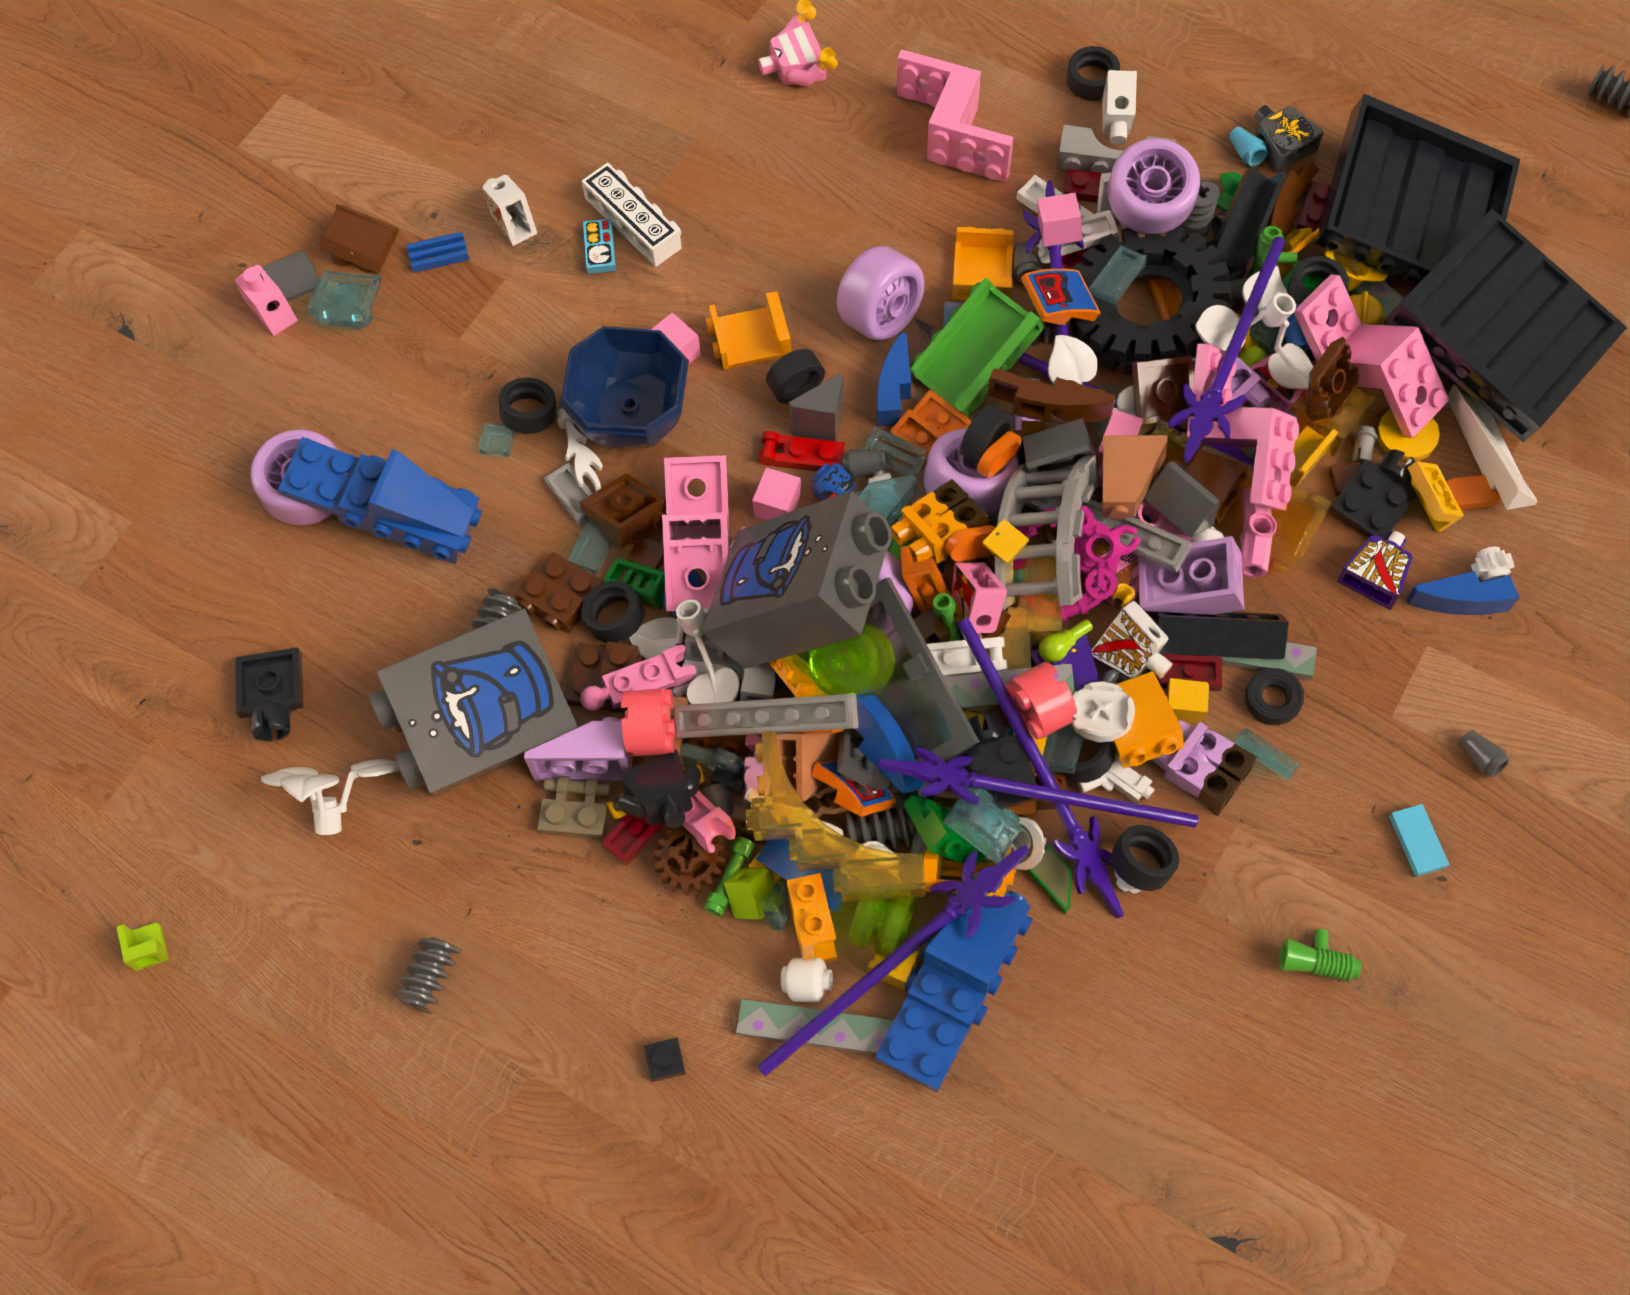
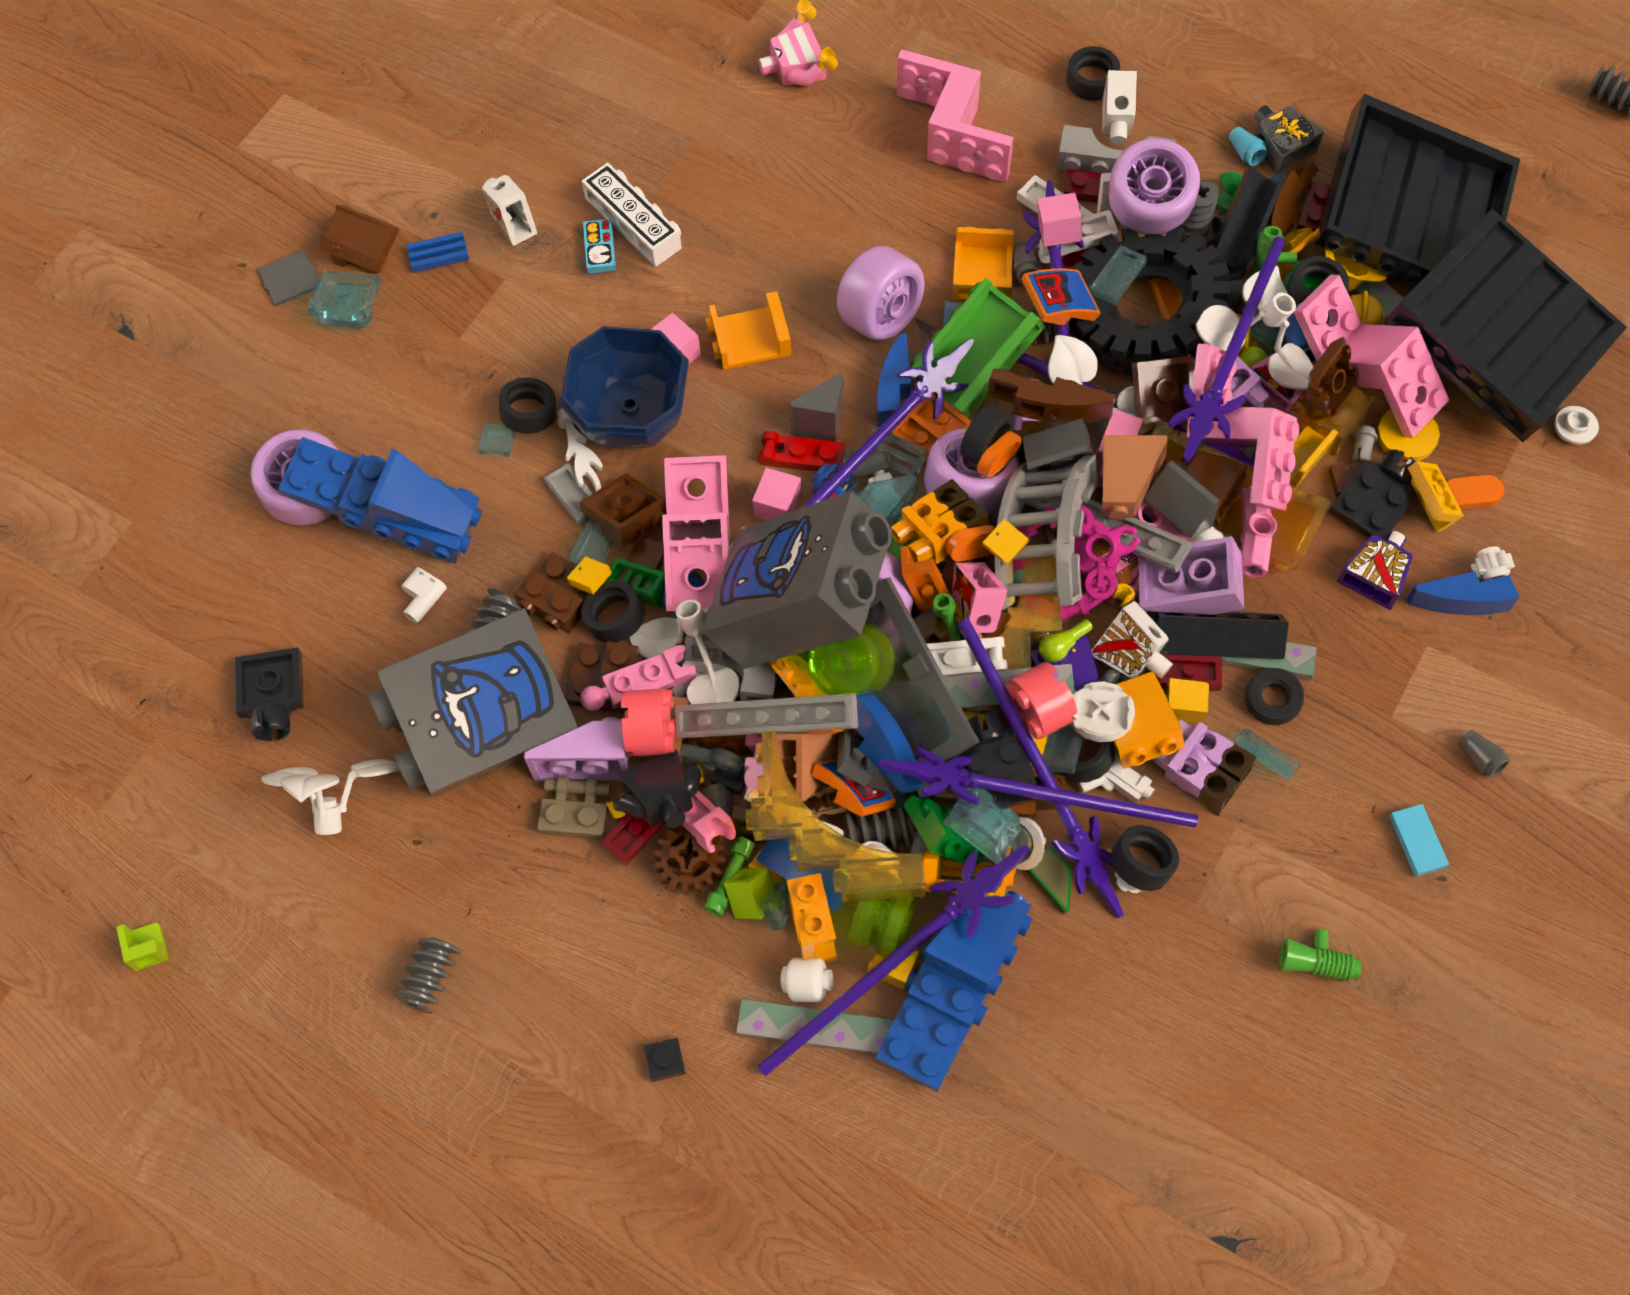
bright pink torso [235,265,298,336] -> none
black tyre [766,349,825,404] -> none
white wedge [1448,384,1538,510] -> none
none -> white piece [401,567,447,624]
none -> yellow tile [567,556,612,595]
none -> dark purple piece [802,338,974,508]
none -> white piece [1554,406,1599,445]

